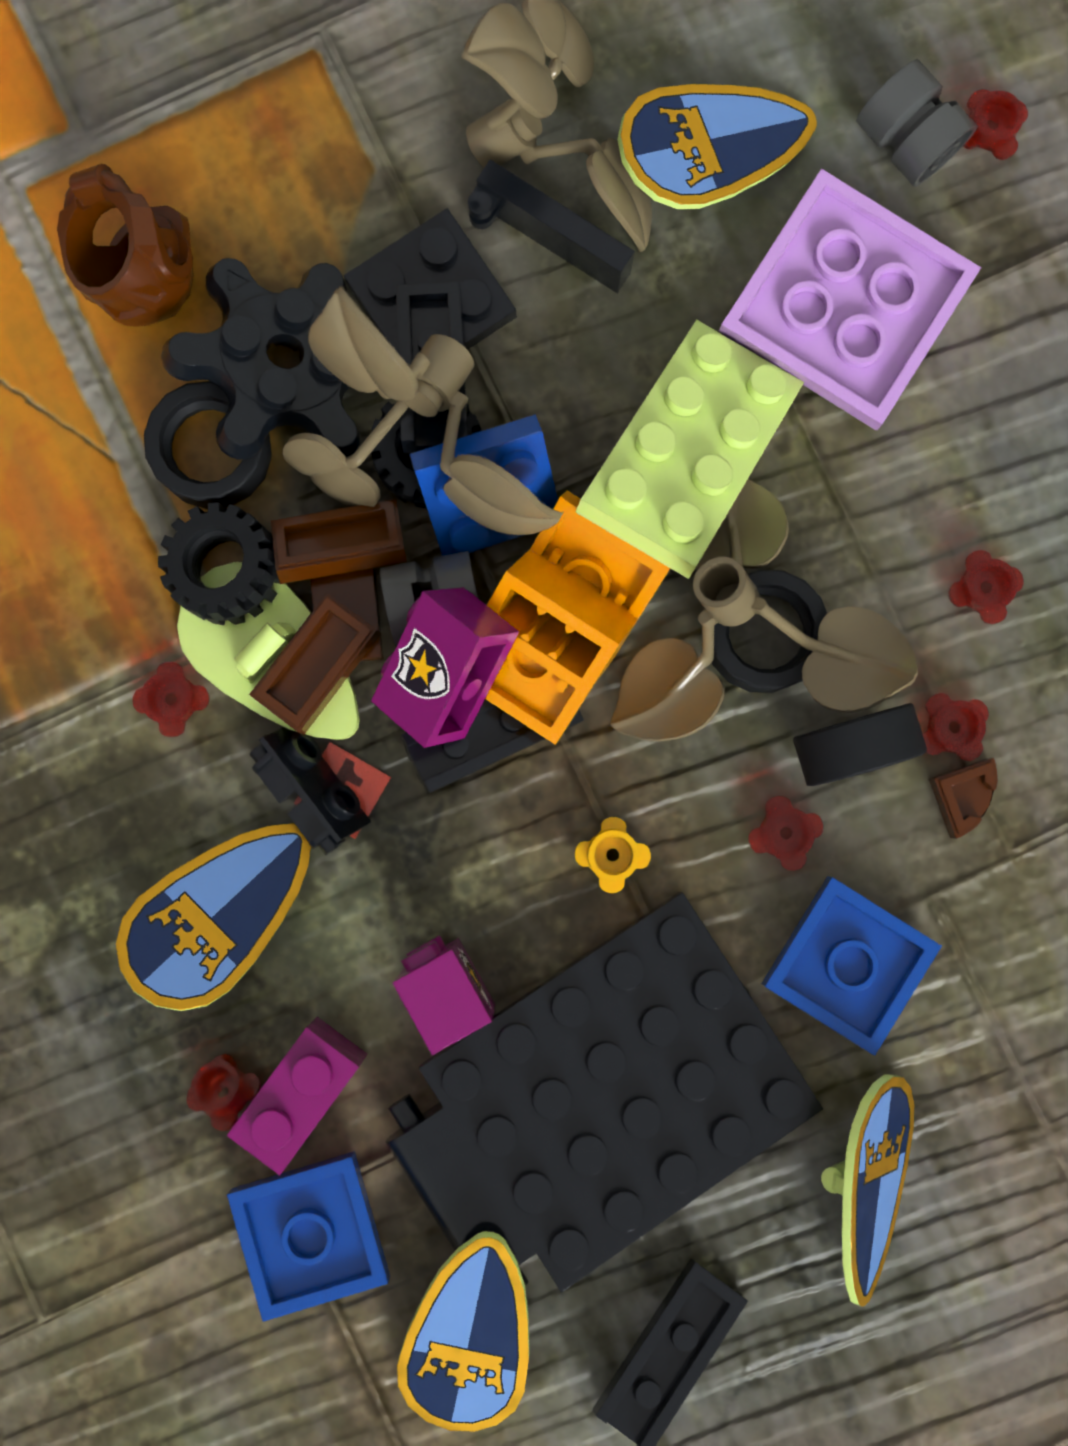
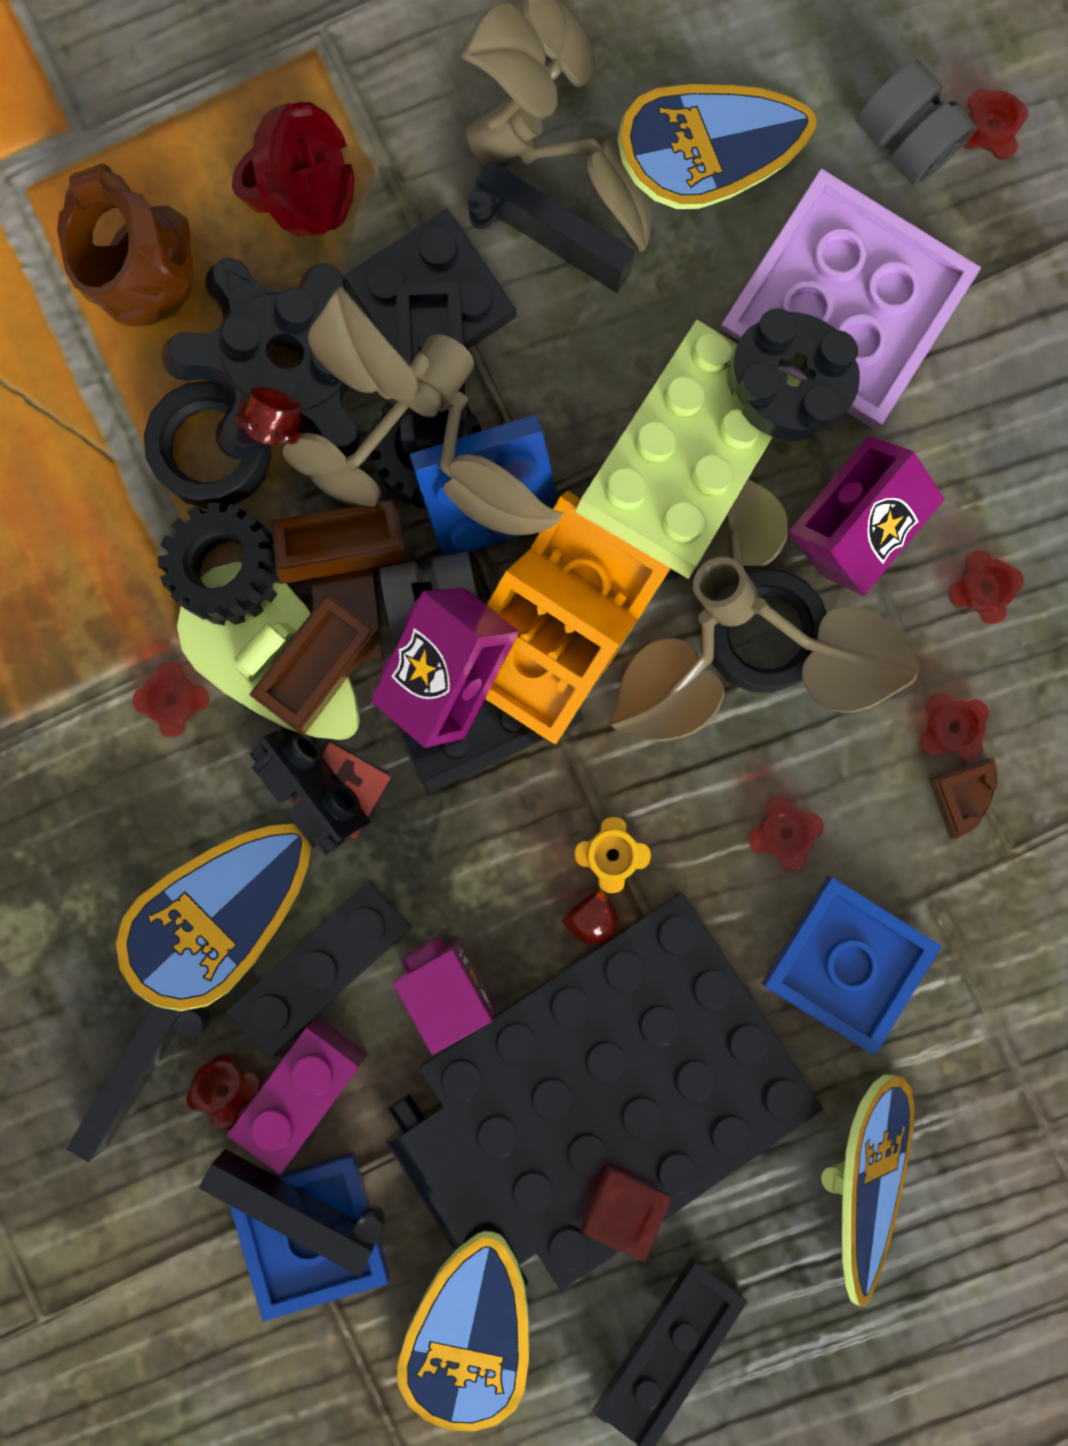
black tyre [793,703,927,786] -> none
none -> black hinge [66,1005,210,1163]
none -> black hinge [199,1149,386,1276]
none -> black plate [226,880,413,1059]
none -> dark red tile [232,102,355,237]
none -> clear red plate [235,387,303,446]
none -> clear red hinge [561,889,618,944]
none -> clear red plate [580,1166,672,1262]
none -> black plate [727,308,860,441]
none -> magenta brick [788,435,945,596]

